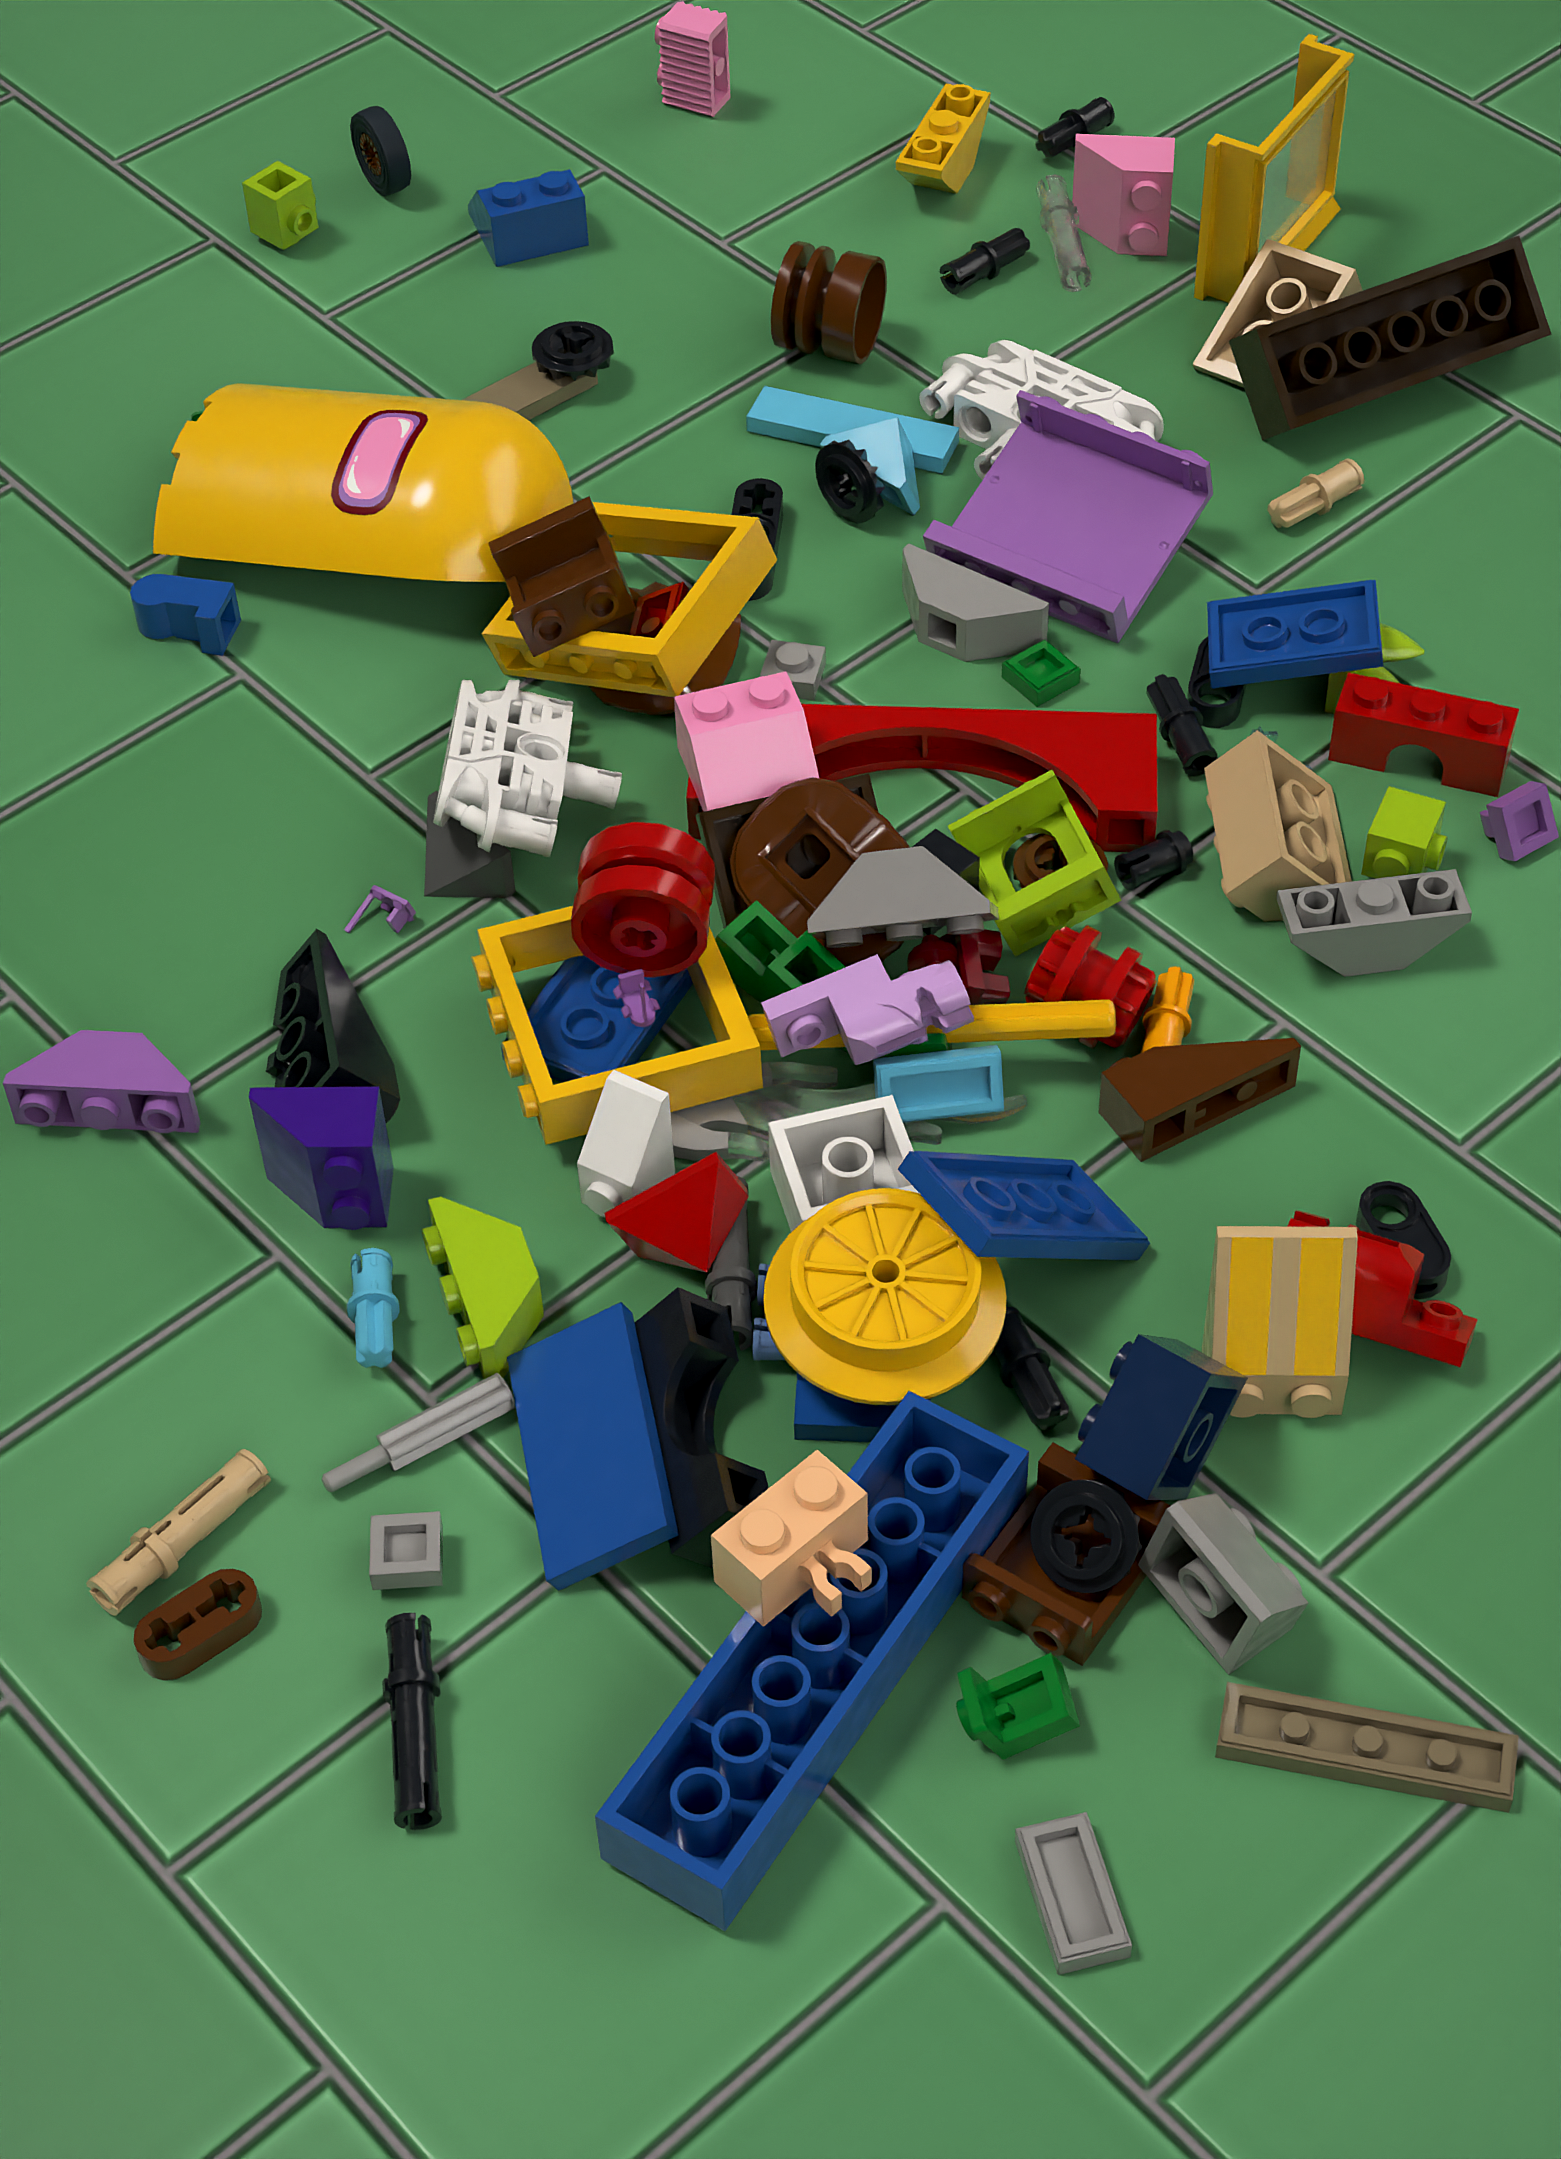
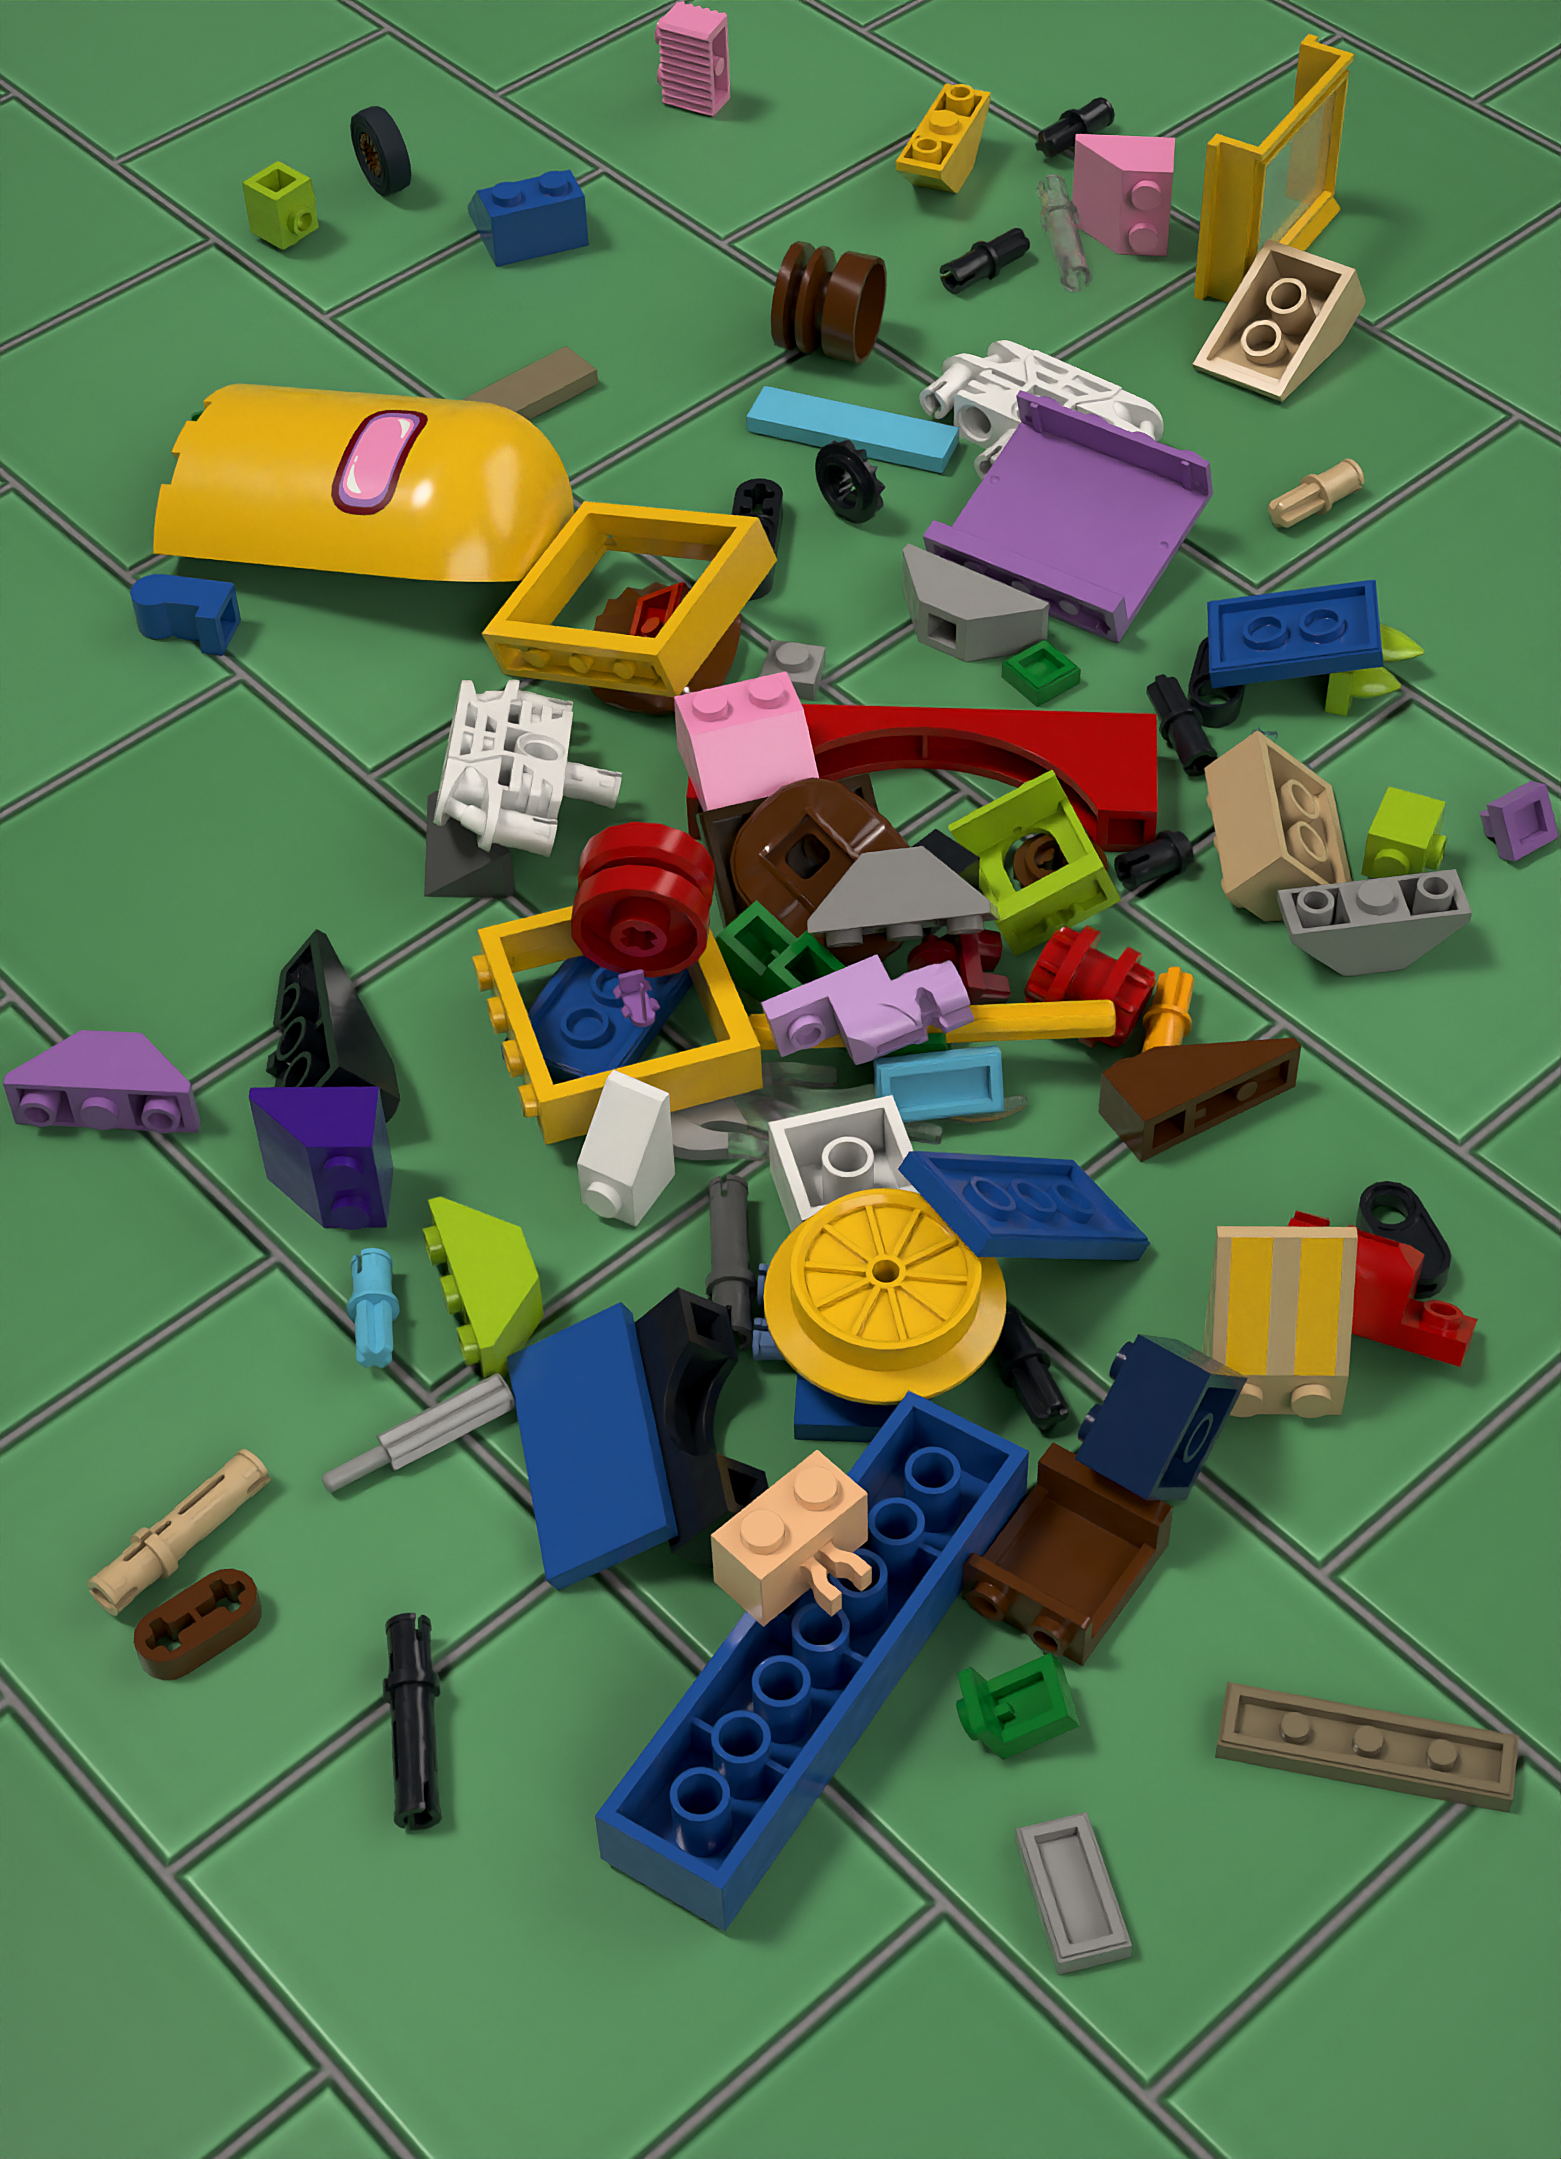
medium lavender piece [344,885,416,933] -> none
light grey plate [369,1511,443,1590] -> none
reddish brown panel [488,496,637,657] -> none
black gear [532,321,614,381] -> none
red slope [604,1152,749,1273] -> none
medium azure slope [820,417,920,516] -> none
black gear [1030,1479,1143,1593] -> none
light grey slope [1138,1493,1309,1675] -> none
dark brown brick [1229,236,1552,441] -> none
red arch [1328,672,1519,797] -> none

